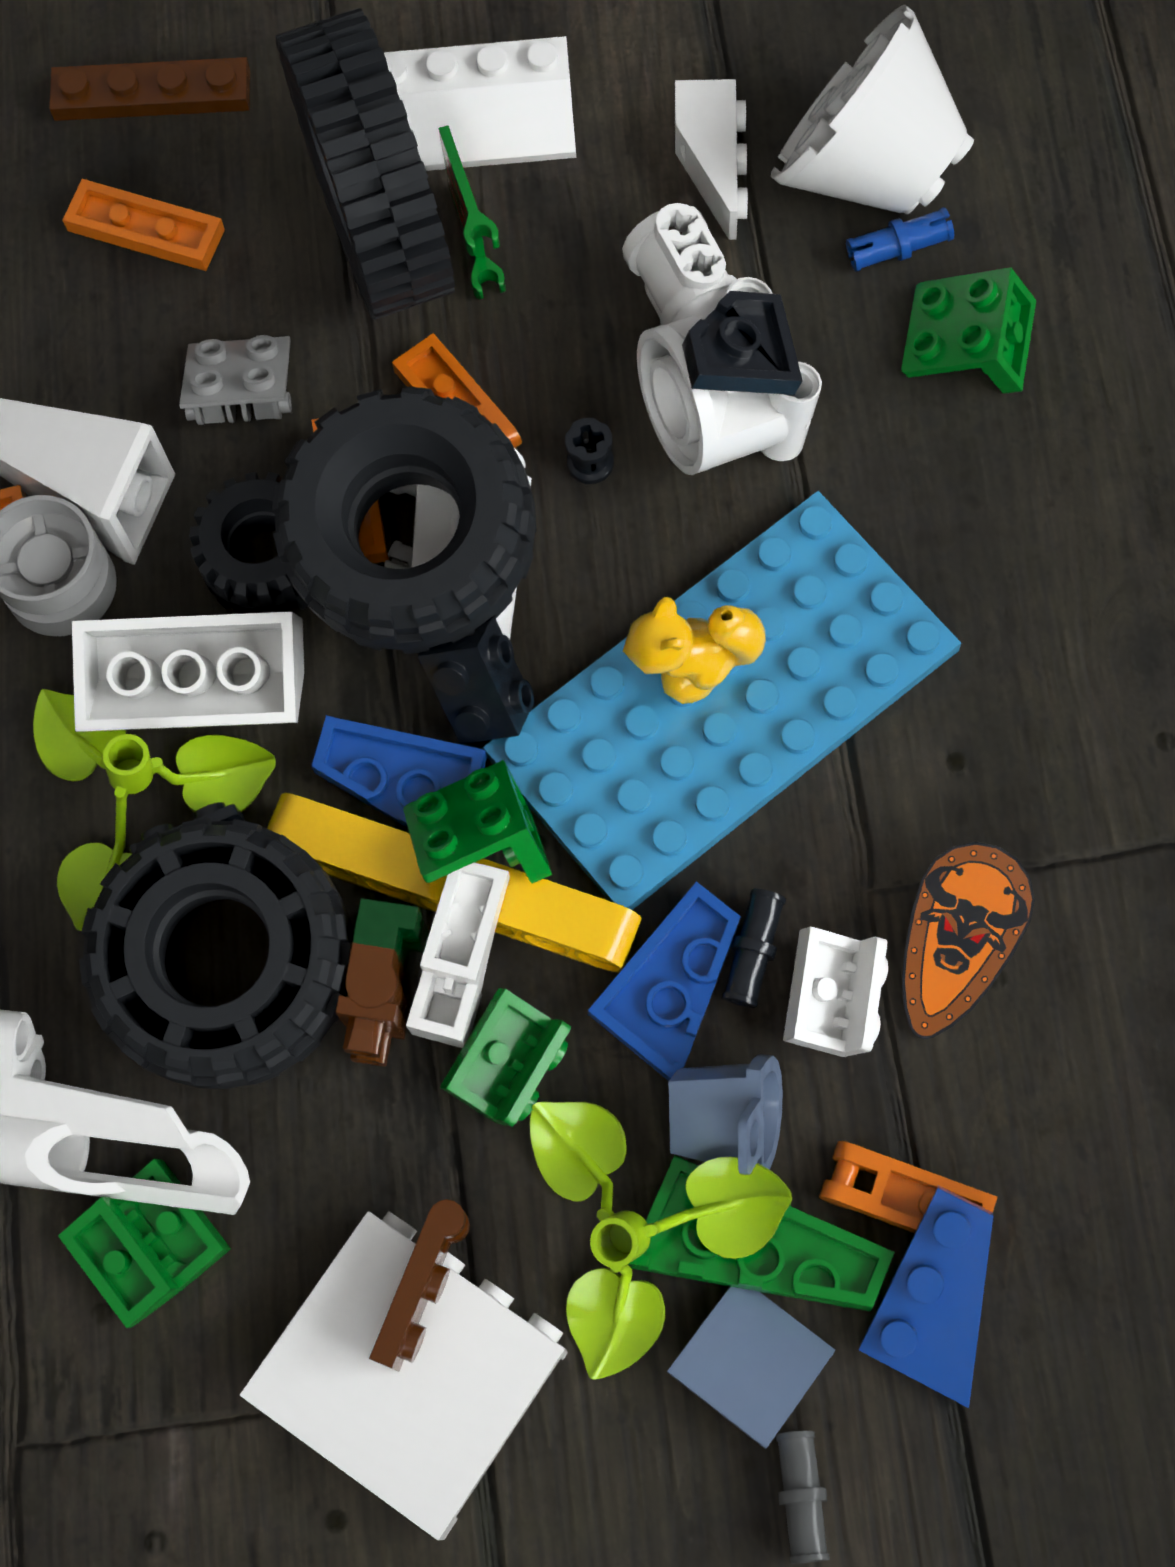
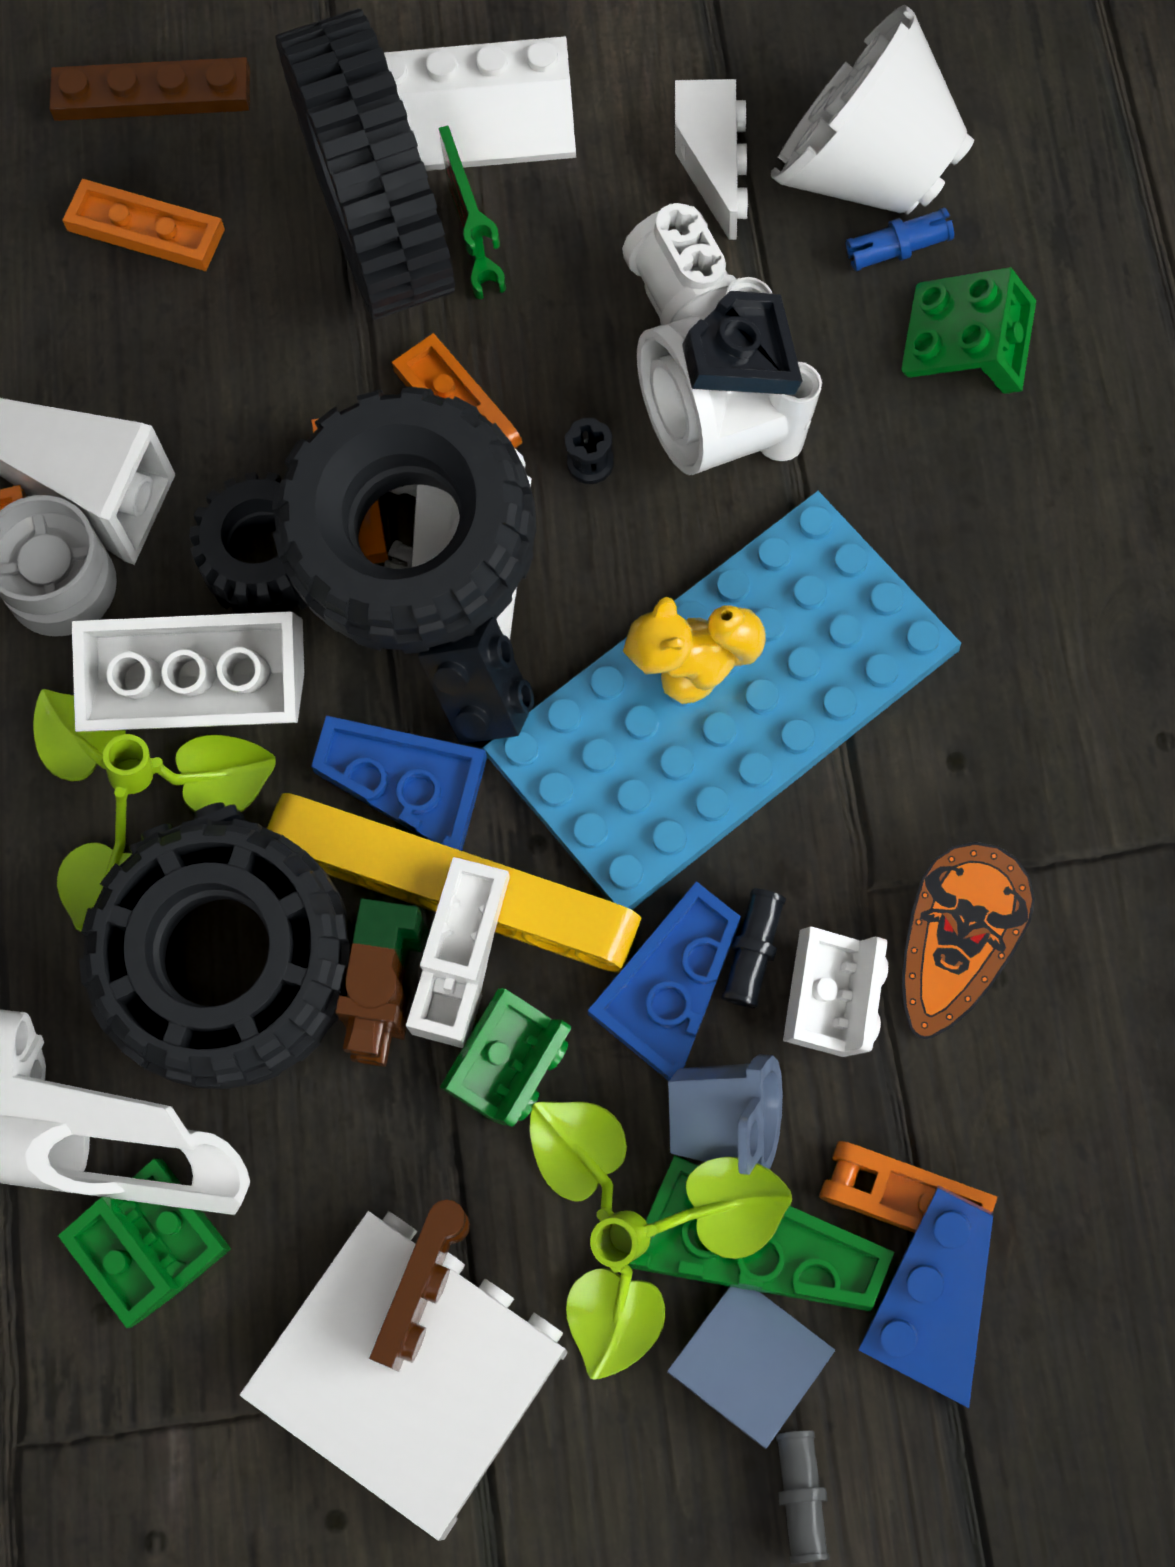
light grey hinge [179,335,292,425] -> none
green bracket [403,760,552,884] -> none

